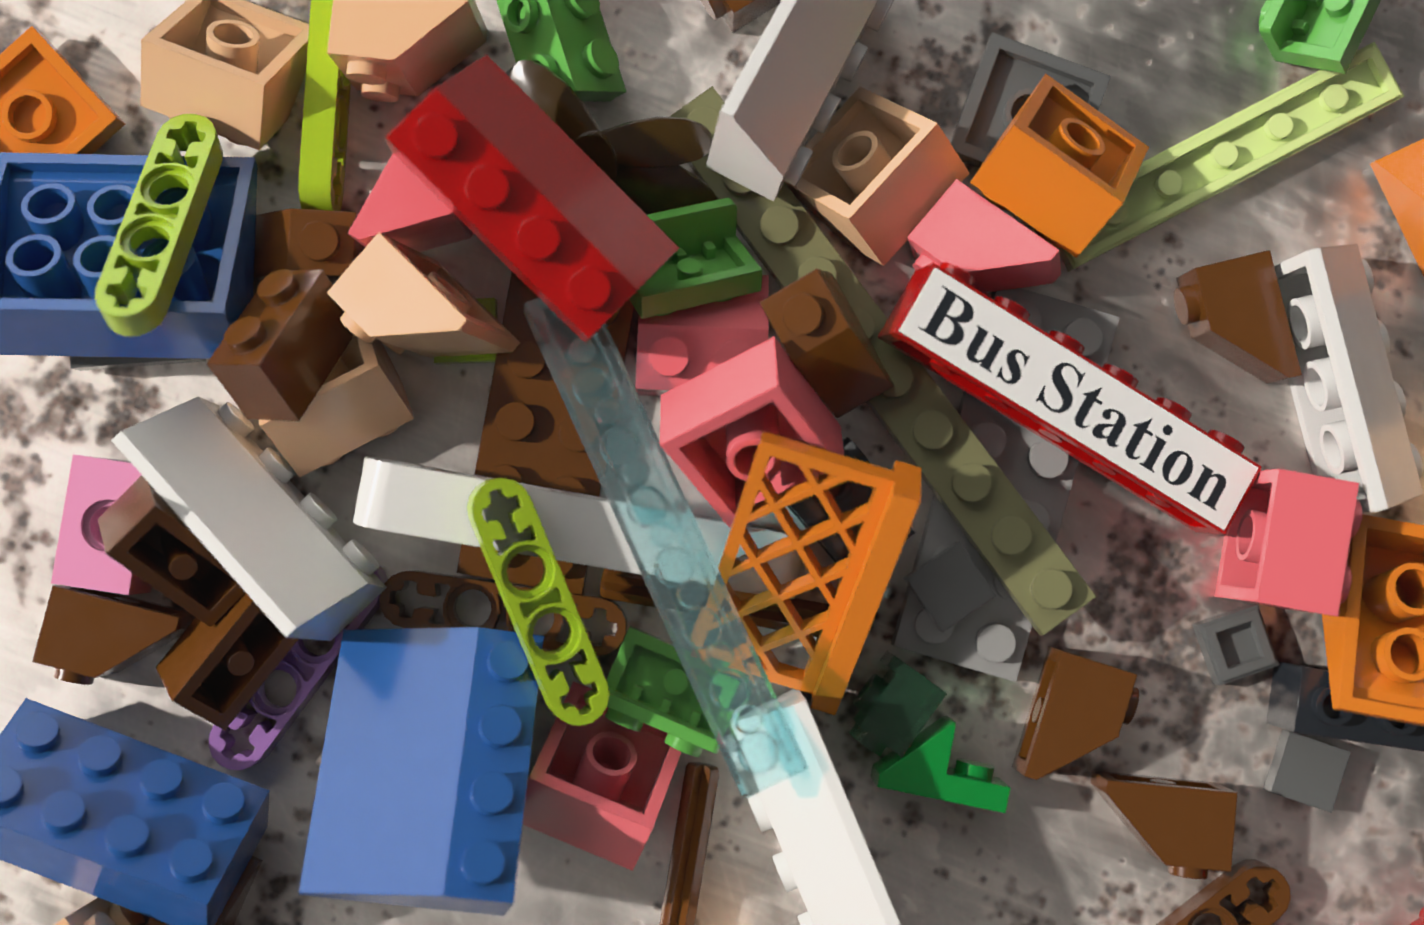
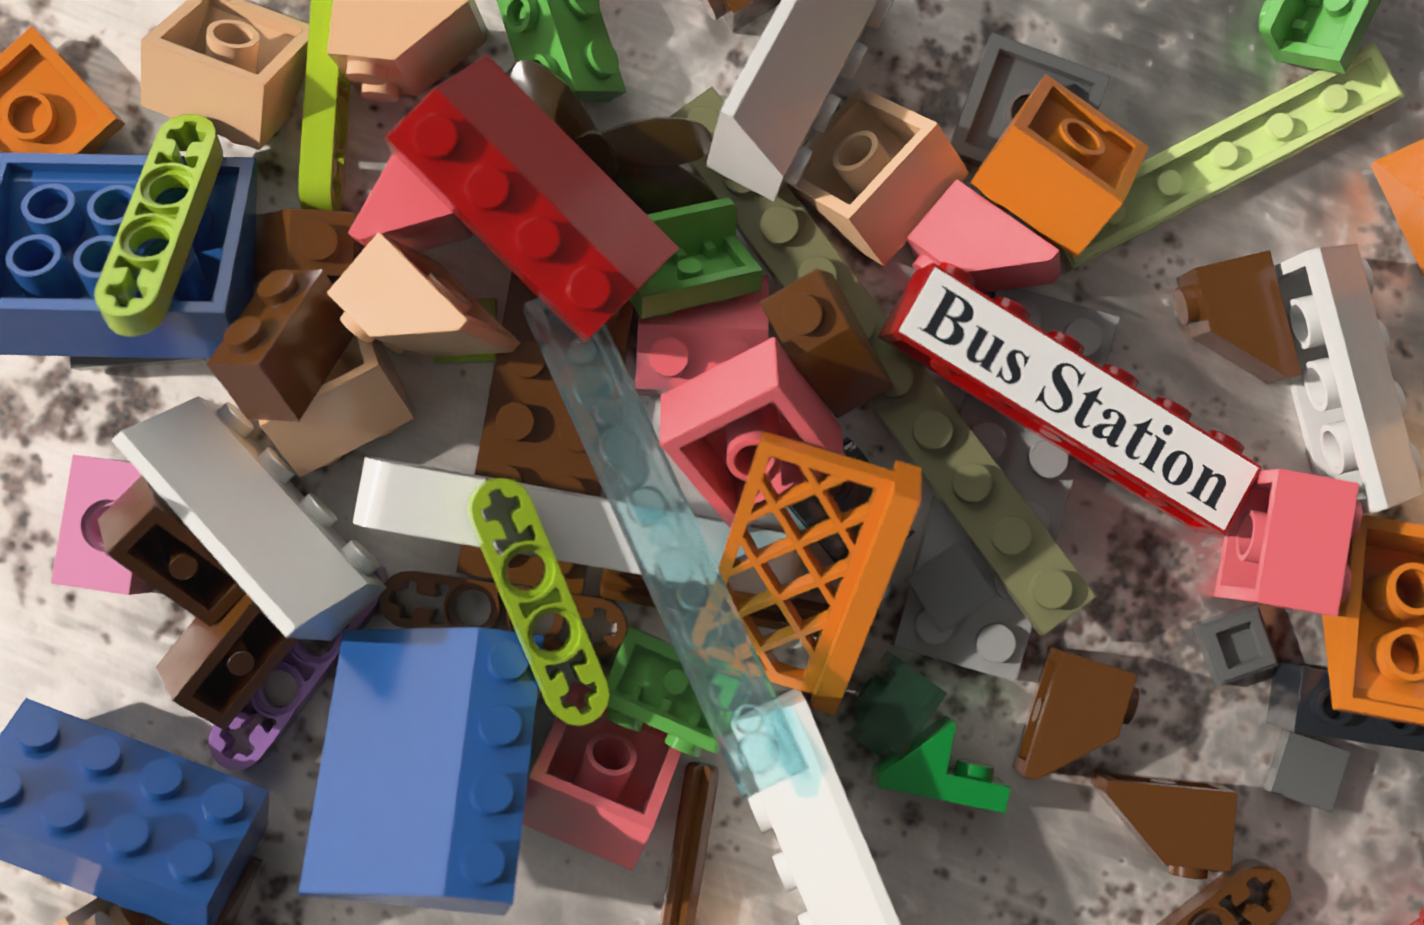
reddish brown slope [32,585,196,685] -> none

